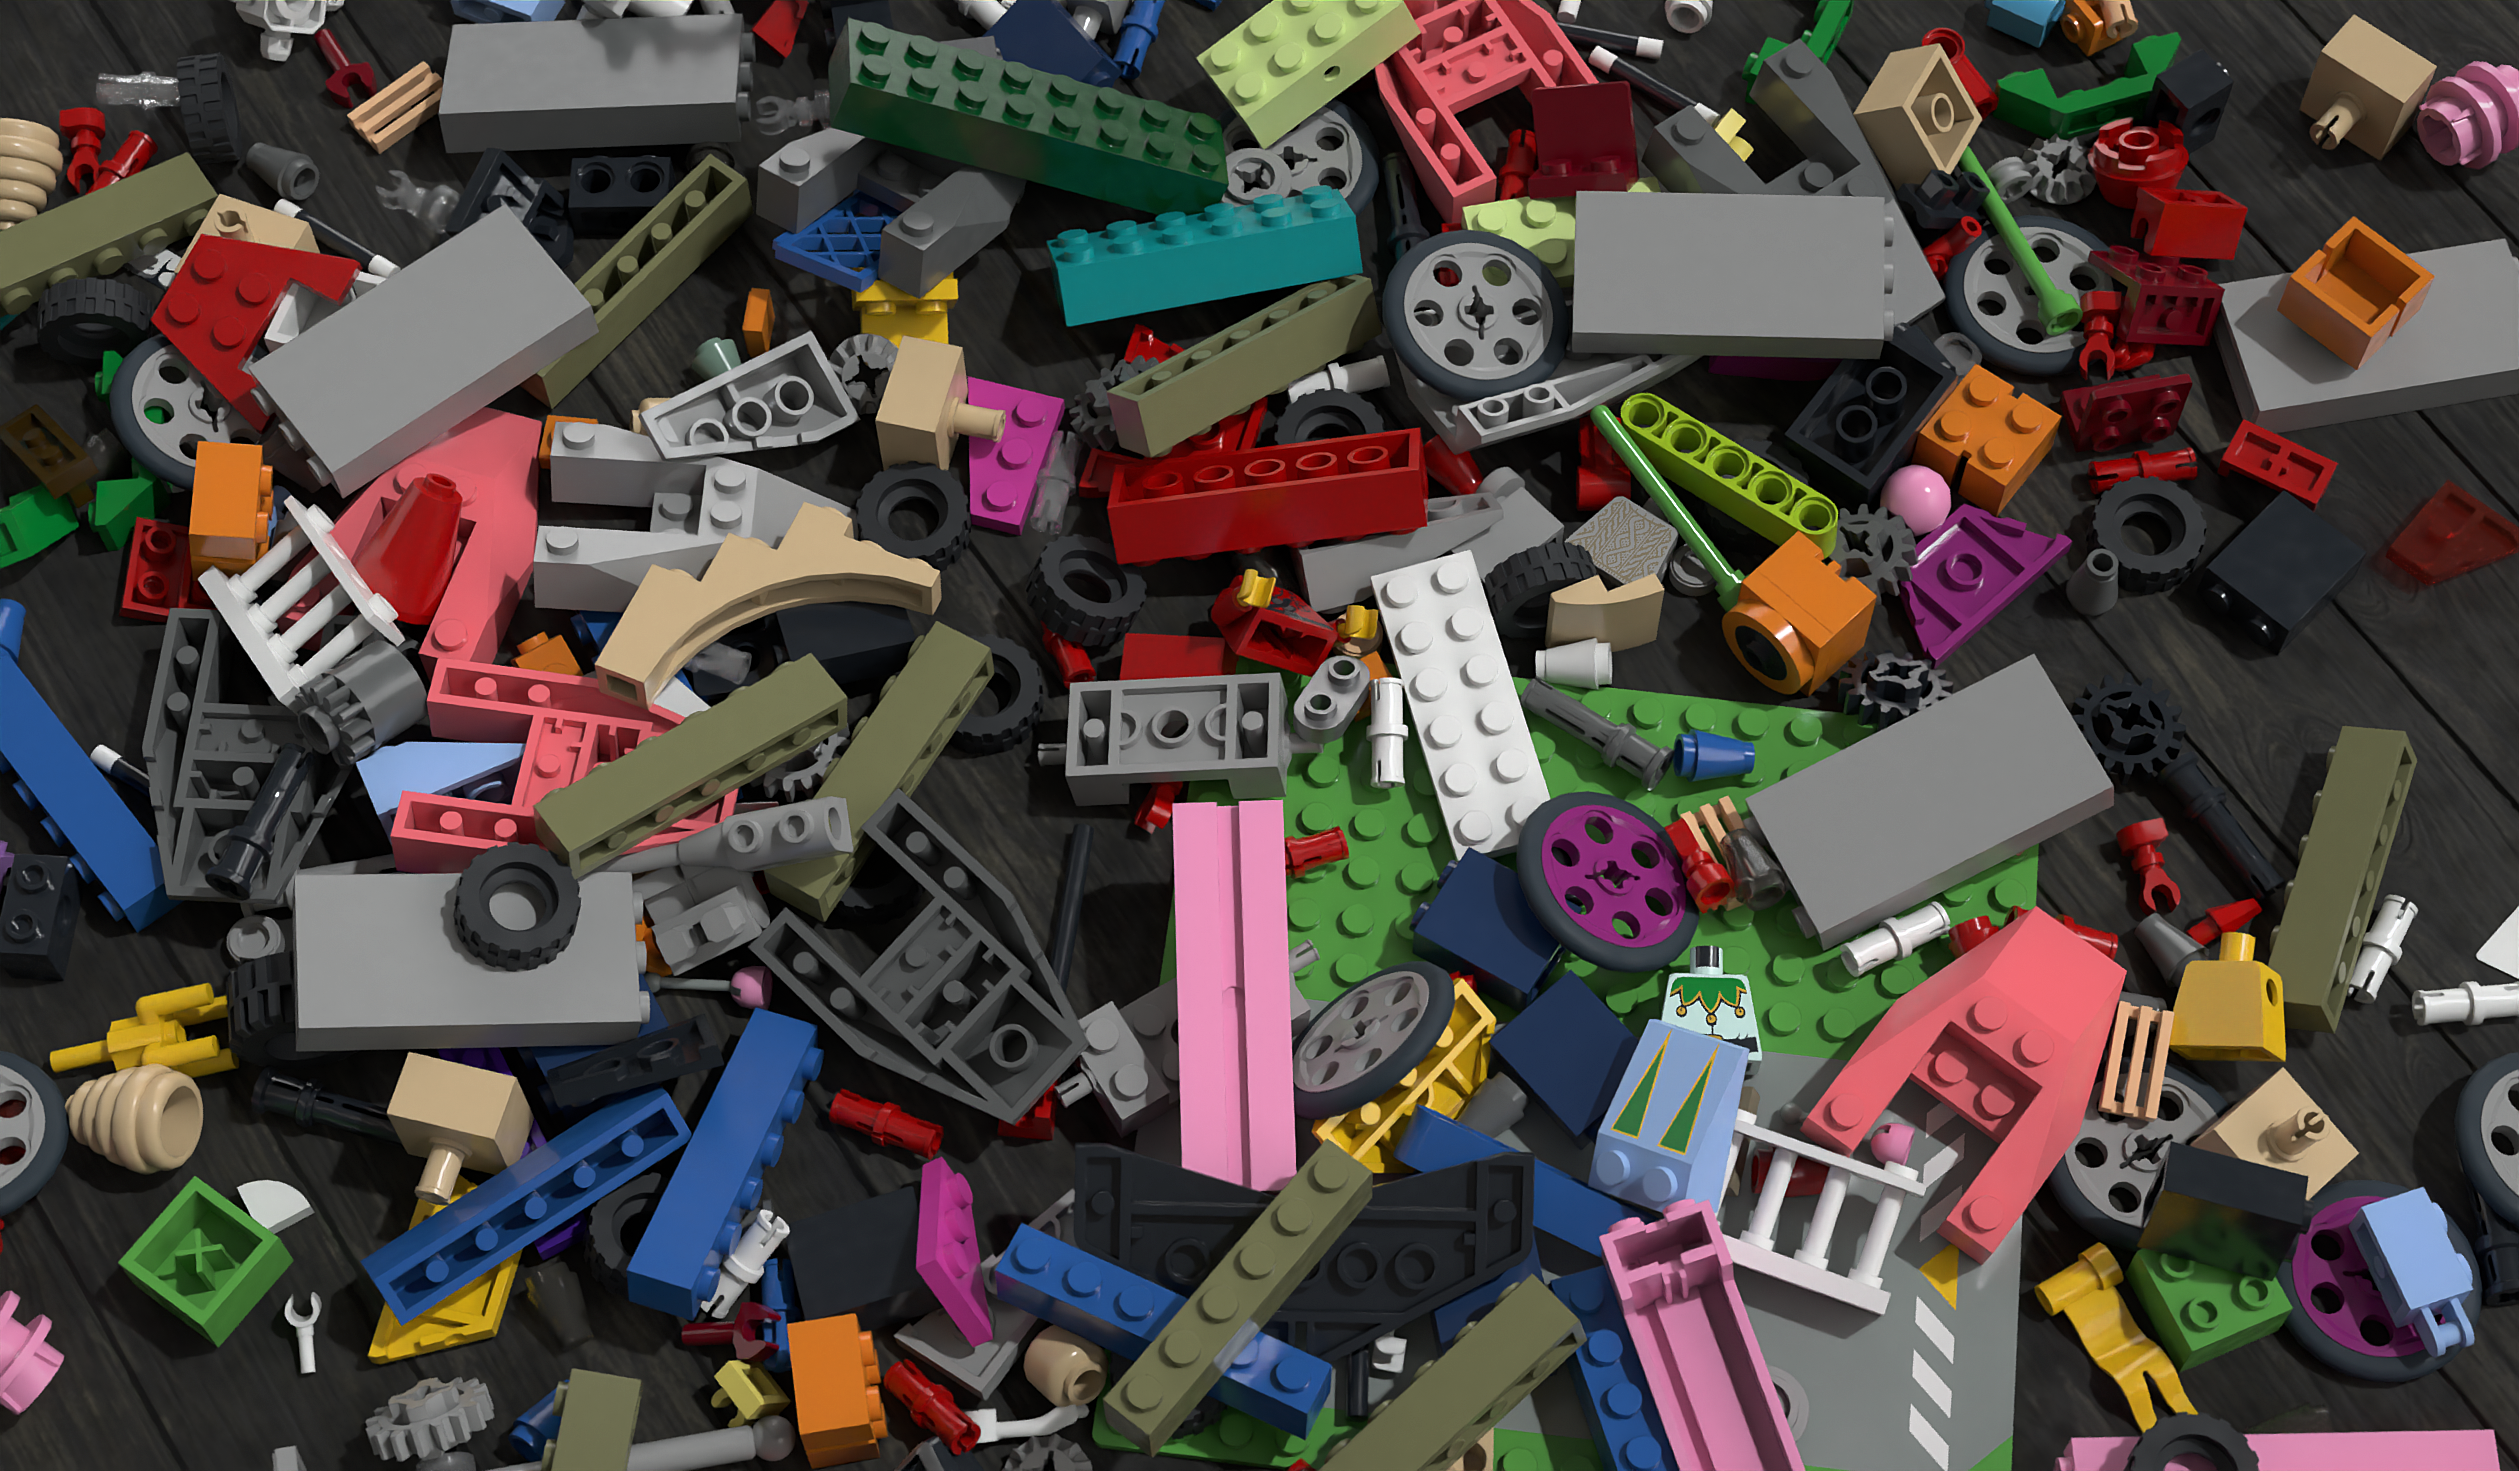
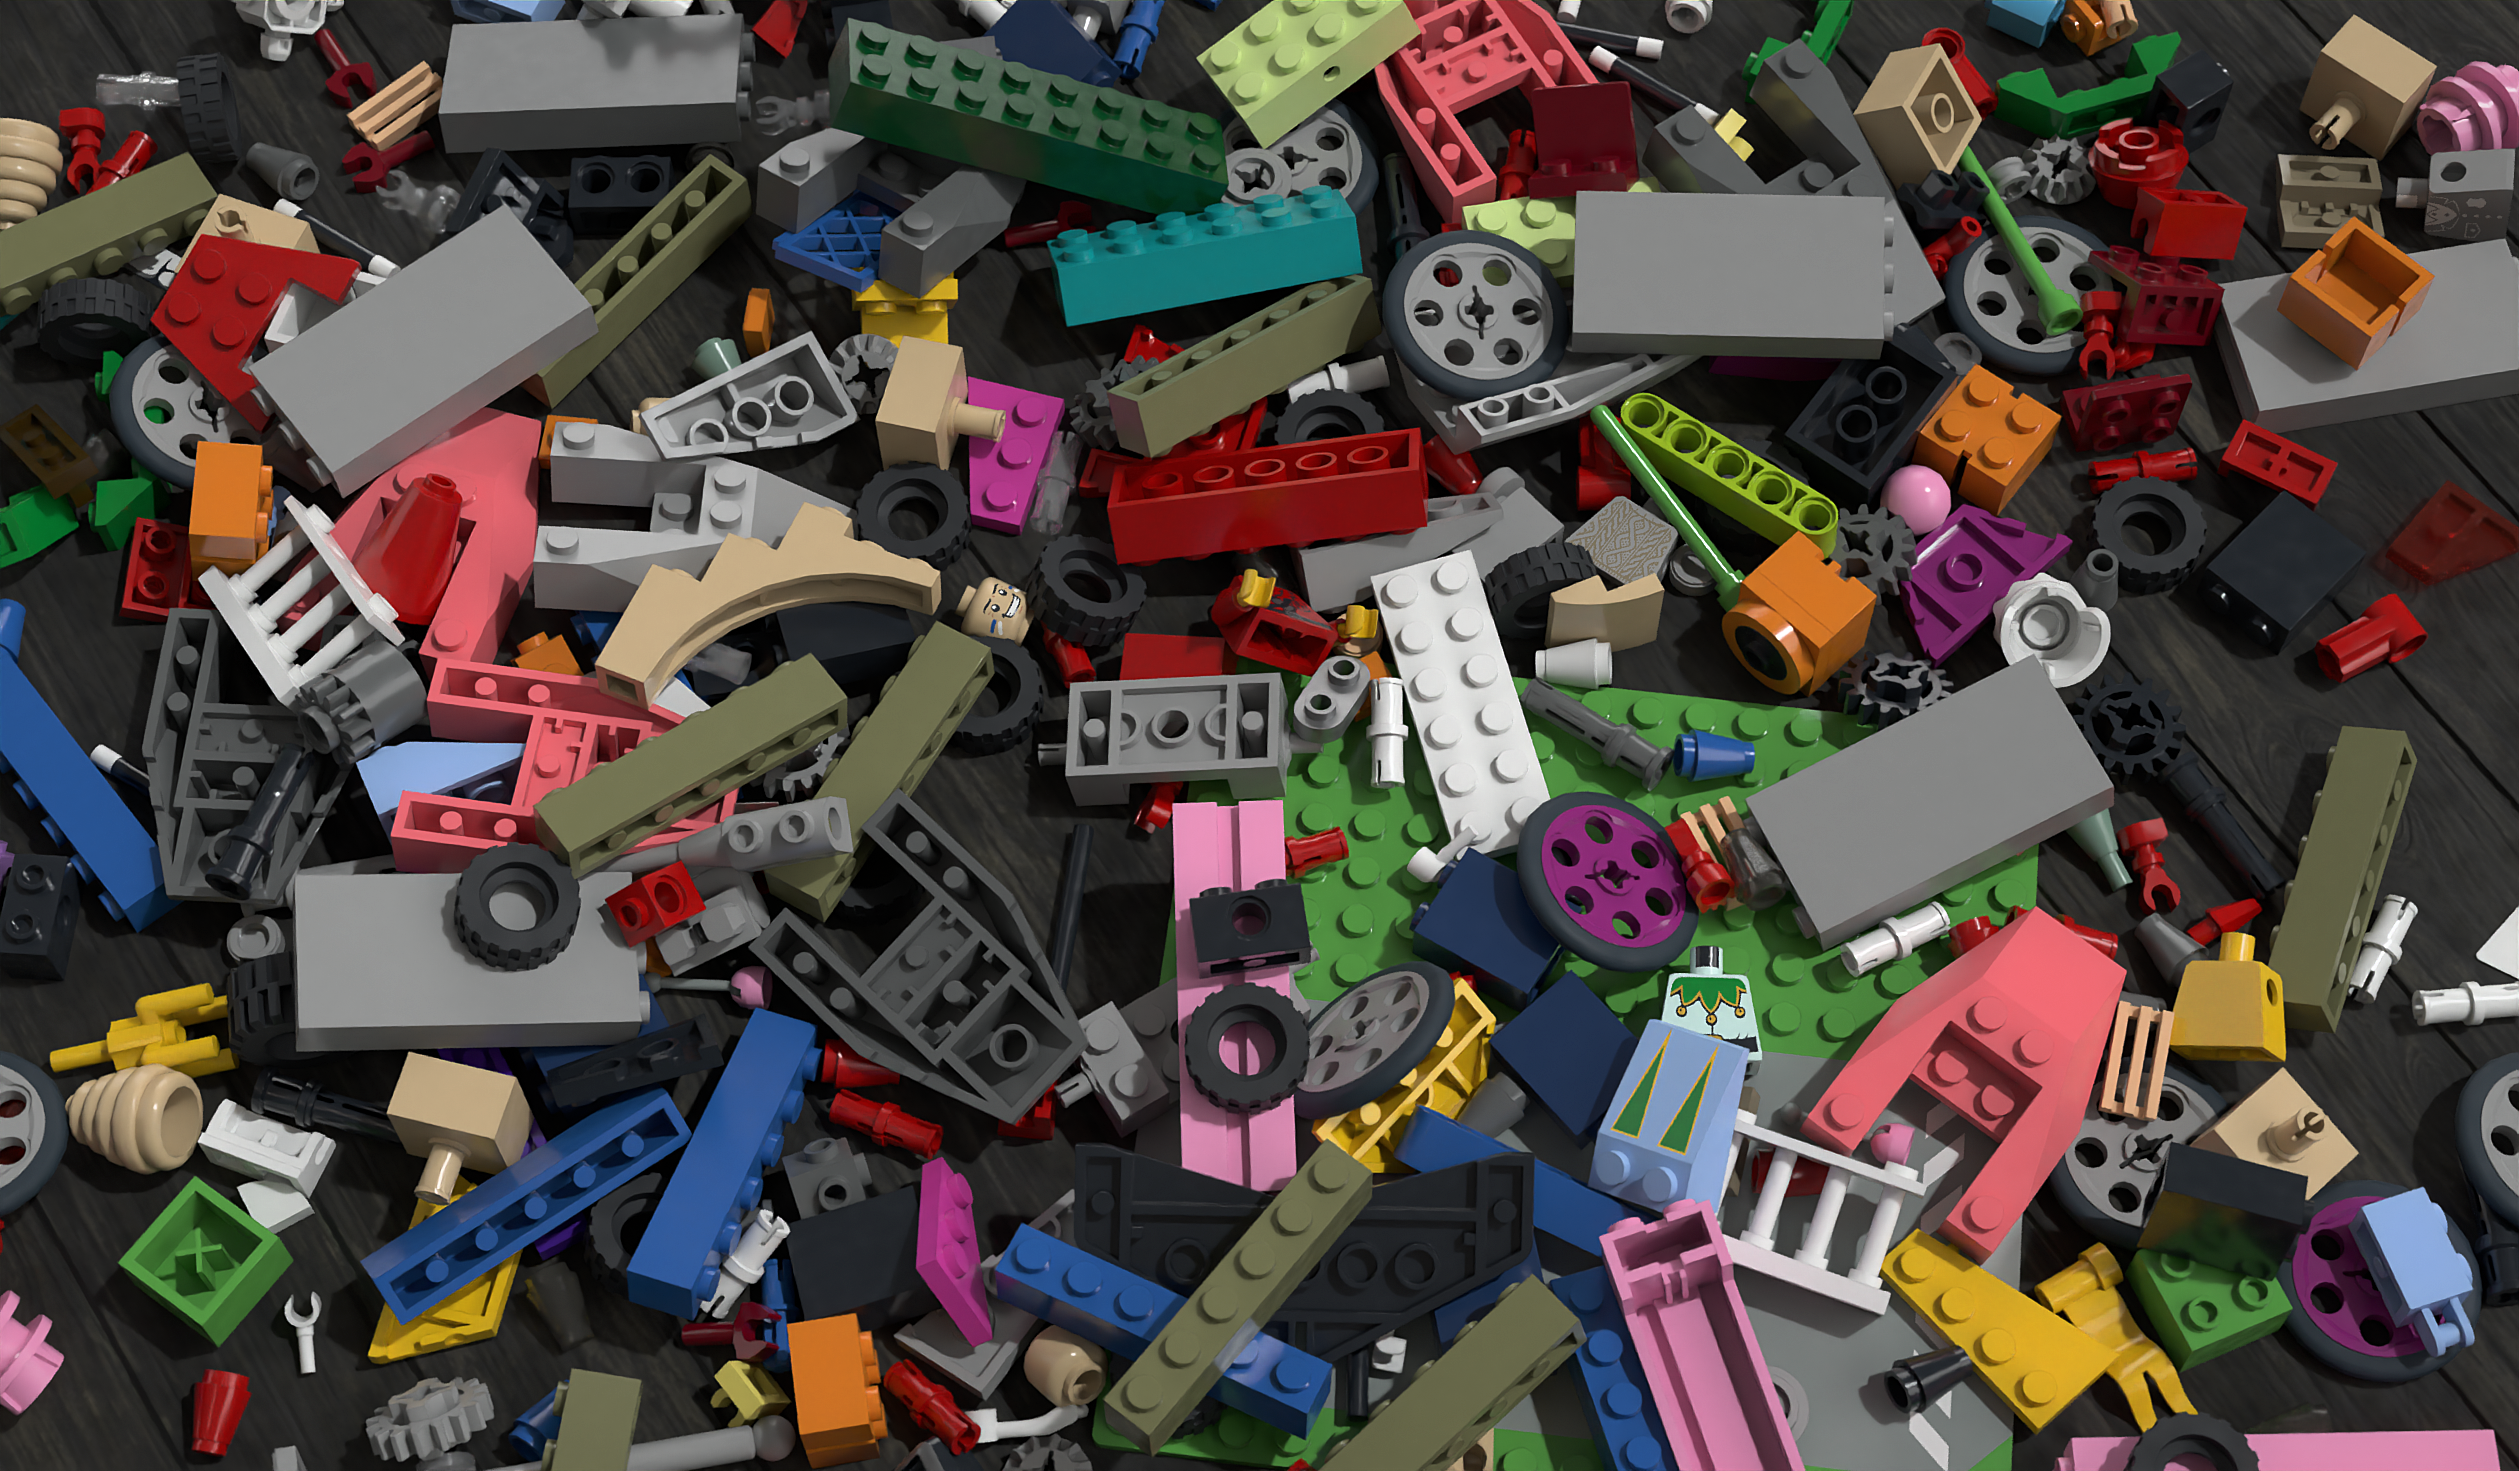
none -> red cone [191,1369,252,1457]
none -> white hinge [198,1099,336,1198]
none -> dark red bar [342,130,435,193]
none -> red brick [605,860,707,948]
none -> dark grey brick [782,1137,873,1220]
none -> red cone [821,1037,900,1089]
none -> tan head [955,577,1035,647]
none -> dark red bar [1003,201,1096,248]
none -> black tyre [1184,982,1310,1115]
none -> black brick [1189,879,1311,979]
none -> white hand [1407,825,1478,882]
none -> yellow wing [1879,1228,2120,1435]
none -> black cone [1884,1345,1973,1414]
none -> white hat [1993,573,2110,688]
none -> sand green cone [2065,808,2133,892]
none -> dark tan slope [2276,154,2385,249]
none -> red piece [2314,593,2428,683]
none -> light grey torso [2396,149,2515,242]

